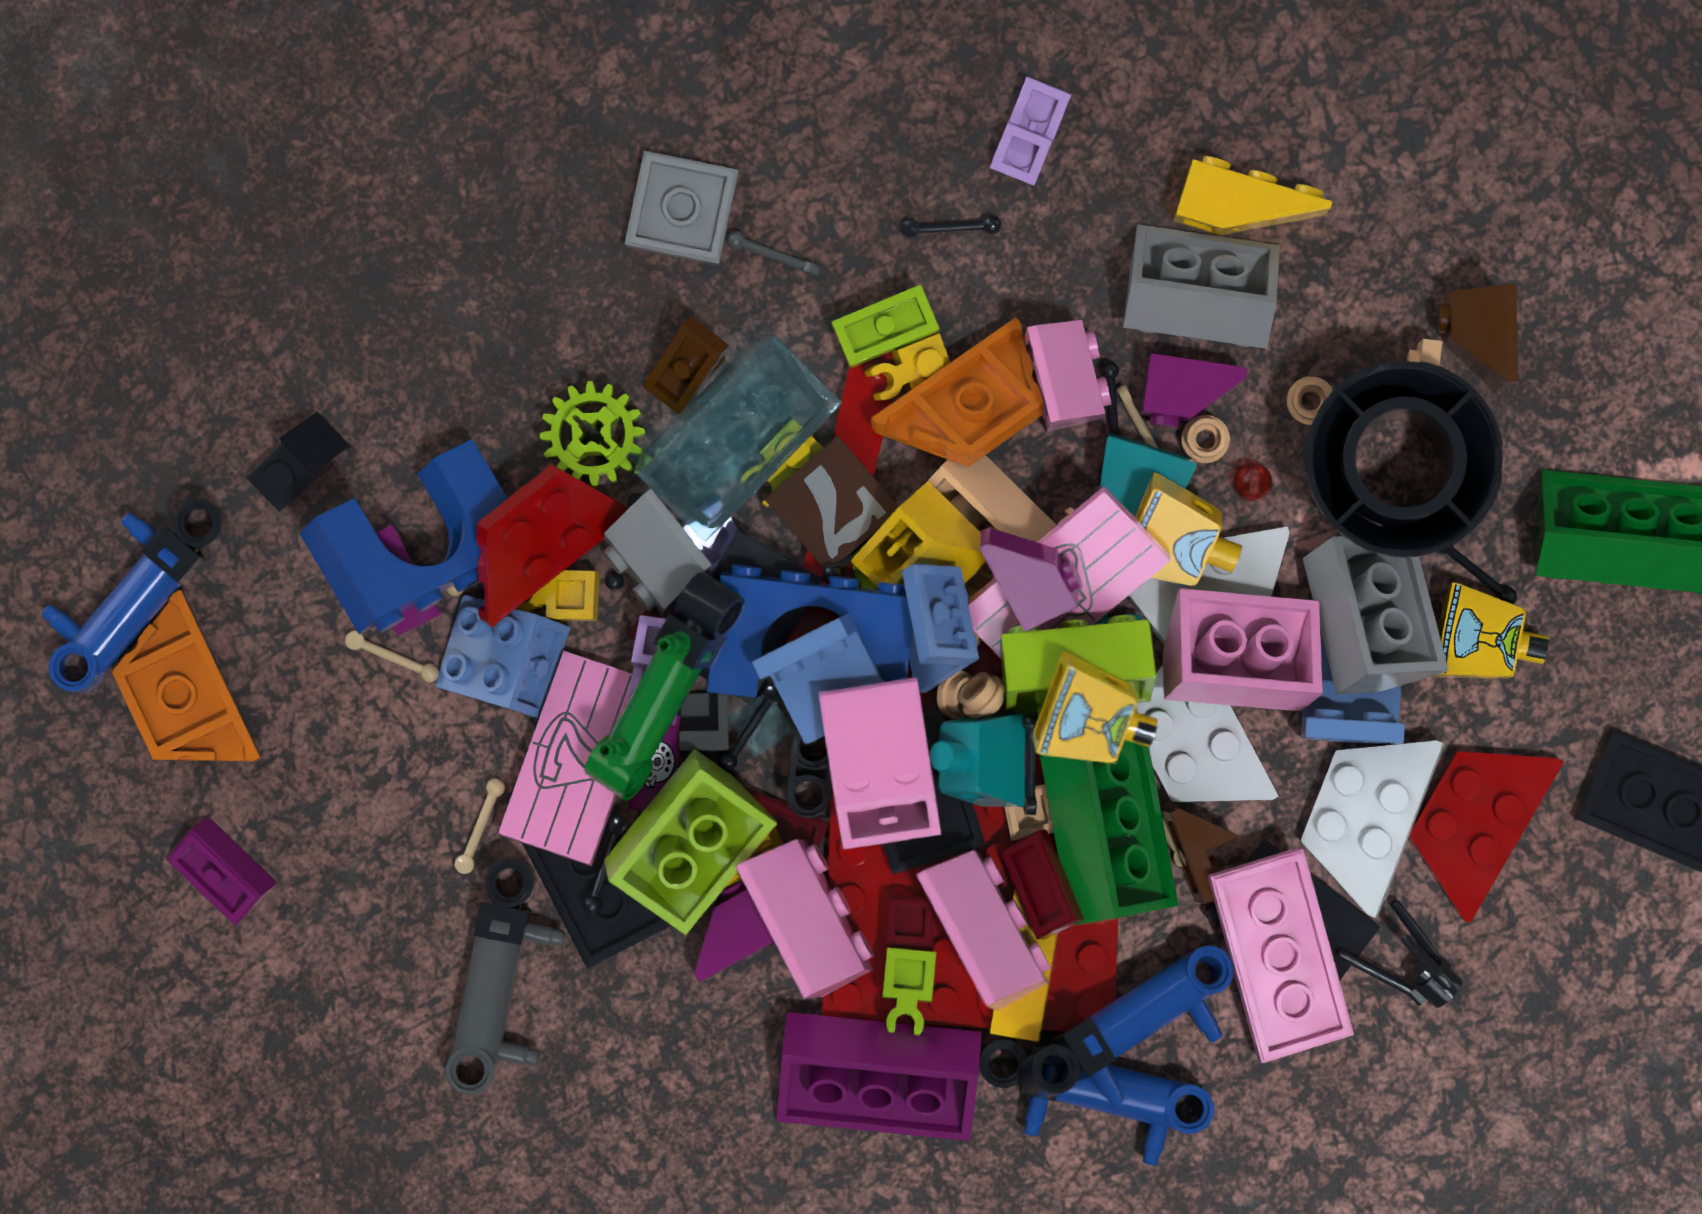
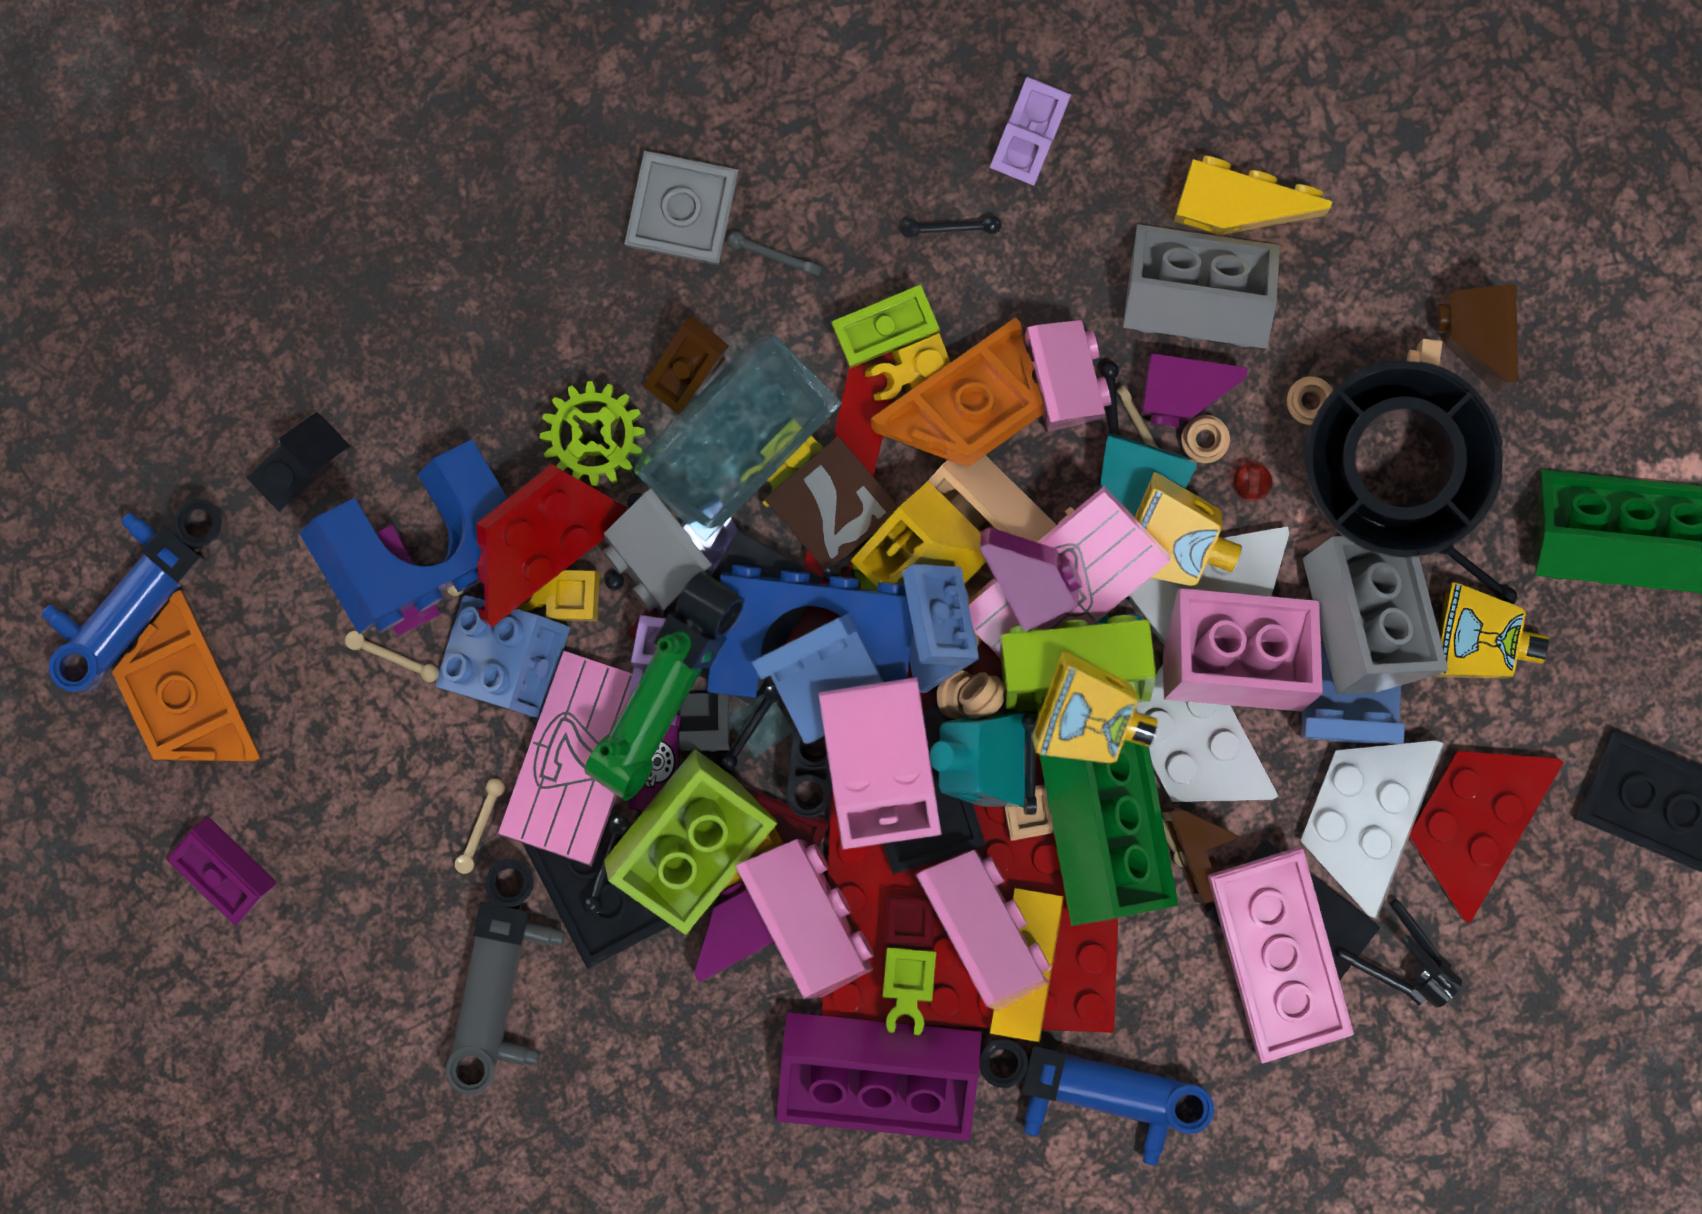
dark red tile [1000,830,1084,940] -> none
blue piece [1019,946,1233,1107] -> none

